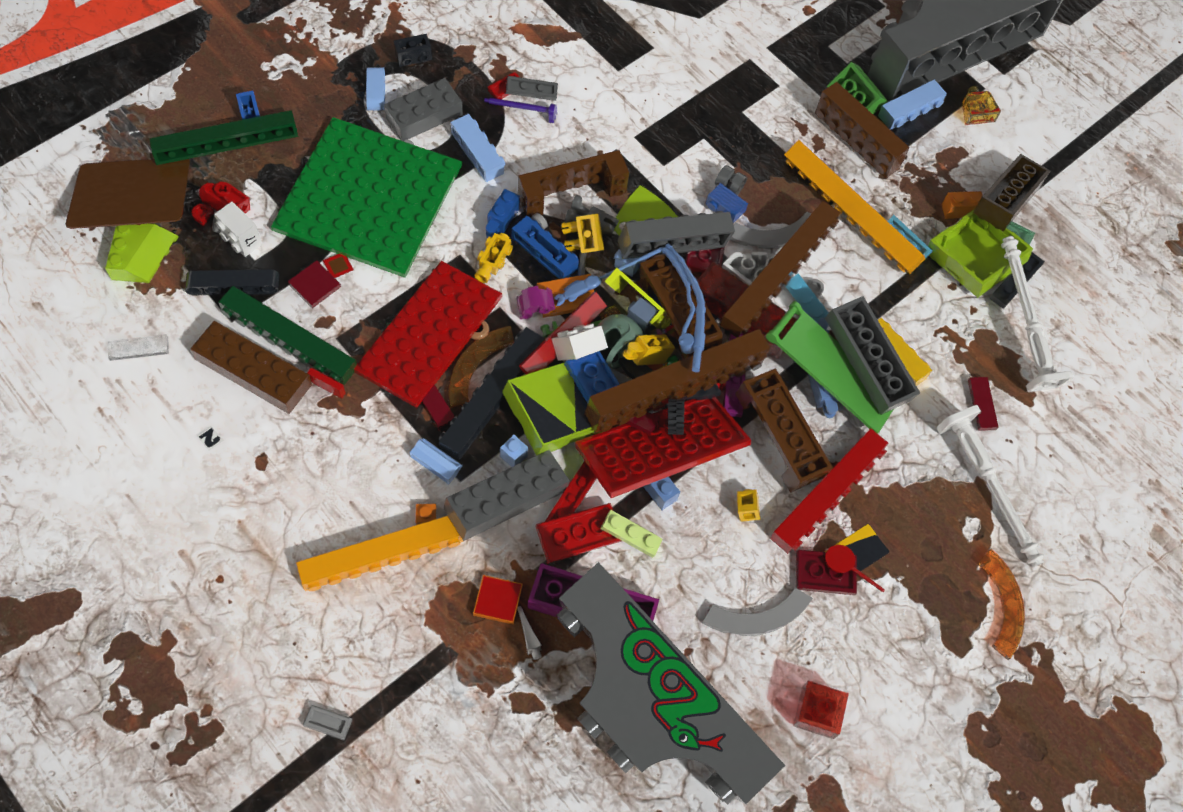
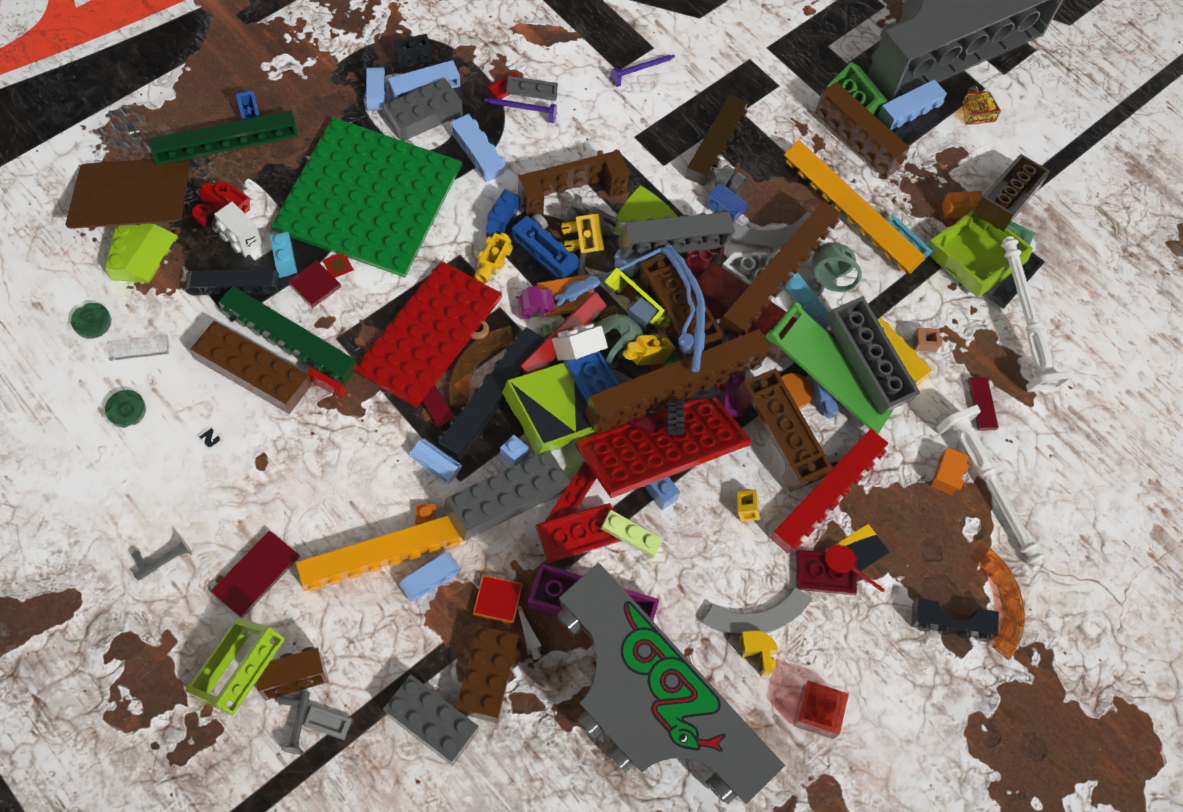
none -> clear green tile [71,303,112,339]
none -> clear green tile [105,390,146,428]
none -> dark grey piece [131,537,193,581]
none -> lime window [185,617,285,716]
none -> dark red tile [210,530,300,619]
none -> reddish brown brick [256,647,329,701]
none -> medium azure brick [270,232,298,278]
none -> dark grey piece [278,691,310,754]
none -> dark grey brick [383,674,479,767]
none -> light blue brick [388,60,460,100]
none -> light blue beam [399,552,461,602]
none -> reddish brown brick [456,626,519,723]
none -> dark purple piece [609,55,675,87]
none -> dark brown brick [685,95,748,186]
none -> yellow brick [739,631,778,677]
none -> orange tile [781,373,813,409]
none -> sand green piece [812,242,862,292]
none -> black arch [911,598,999,642]
none -> nougat brick [912,327,943,352]
none -> orange brick [930,447,969,495]

